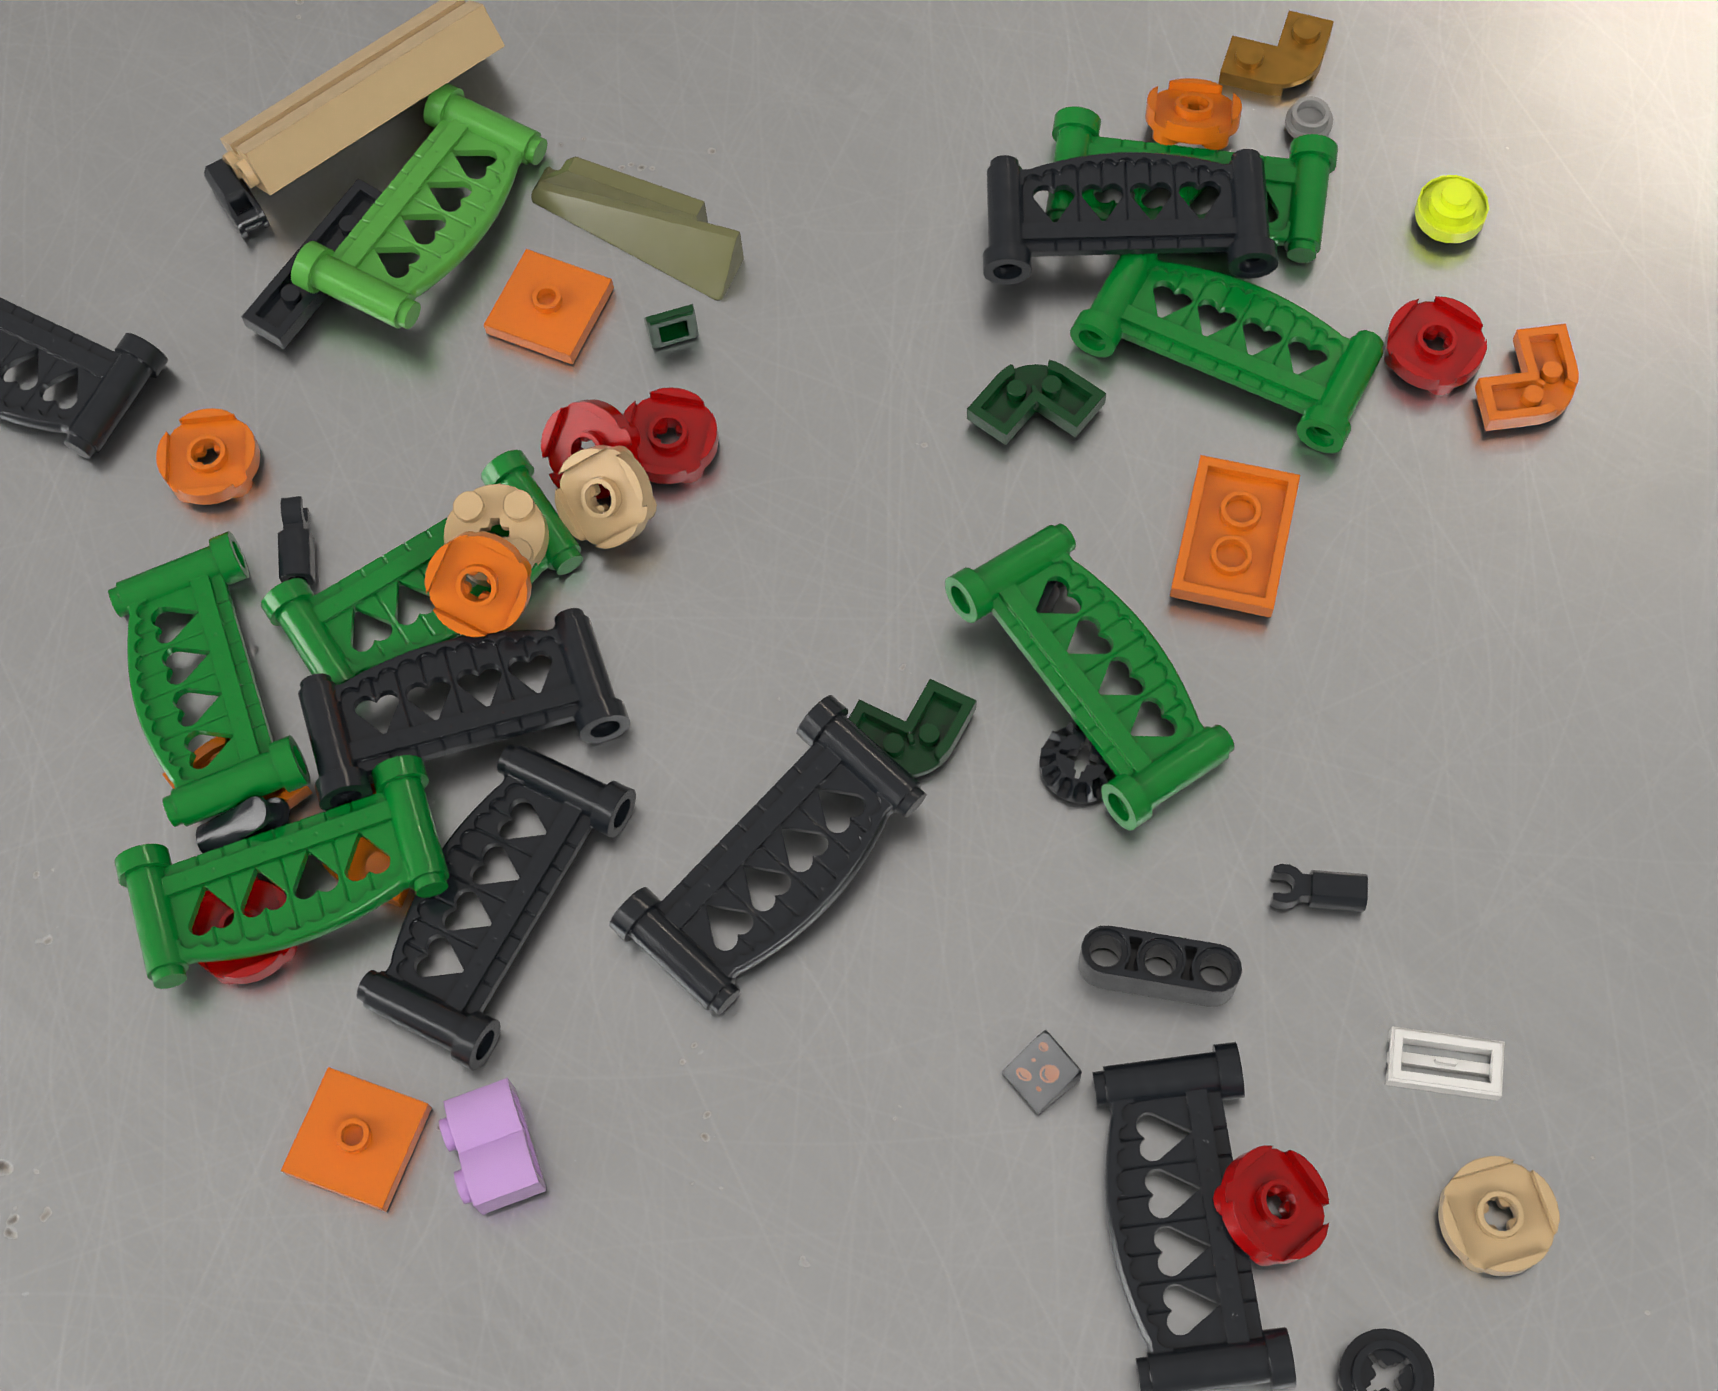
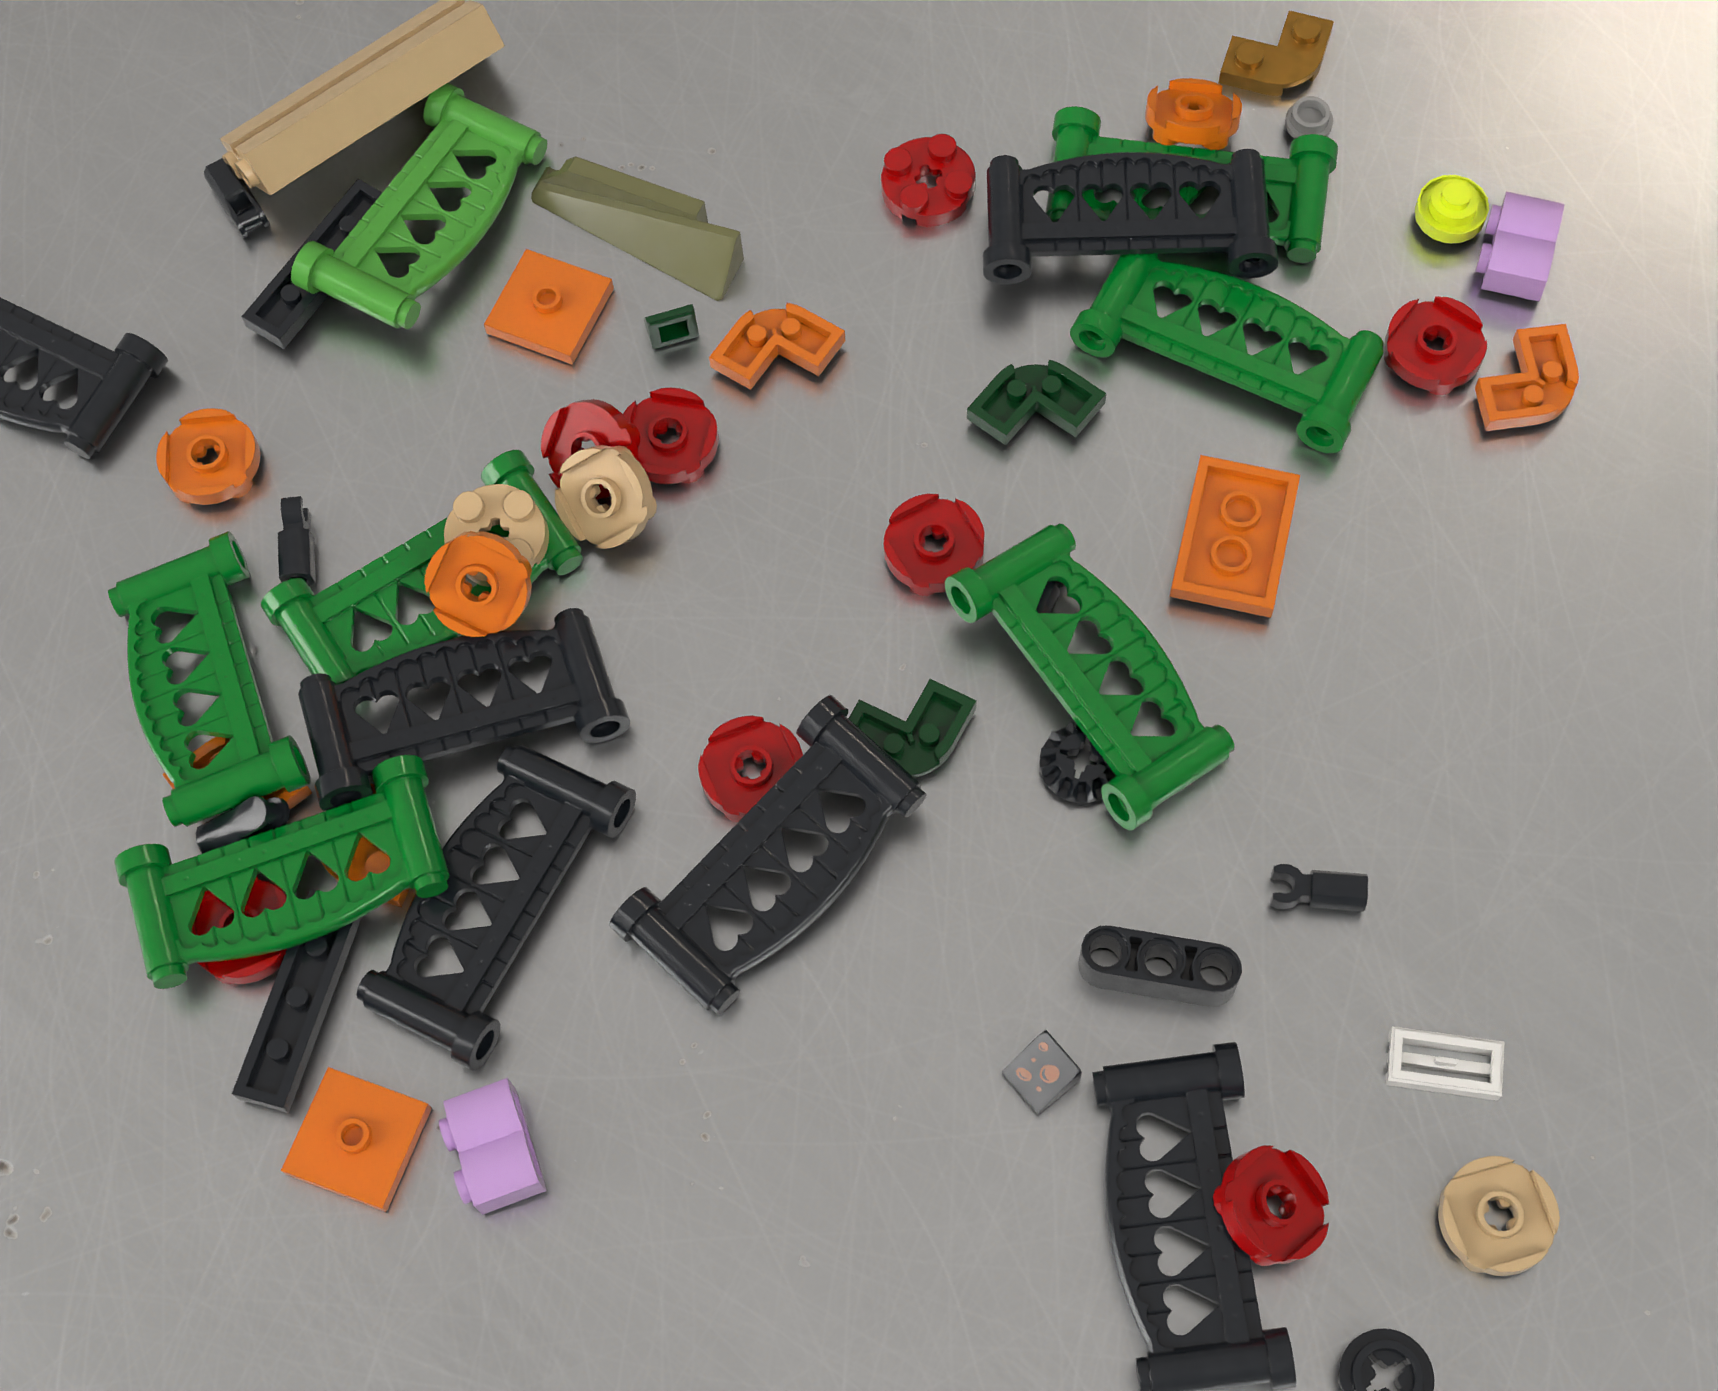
none -> black plate [232,889,362,1113]
none -> red plate [698,715,803,822]
none -> orange plate [709,303,846,390]
none -> red plate [881,134,976,227]
none -> red plate [883,493,985,596]
none -> lavender brick [1475,191,1565,302]

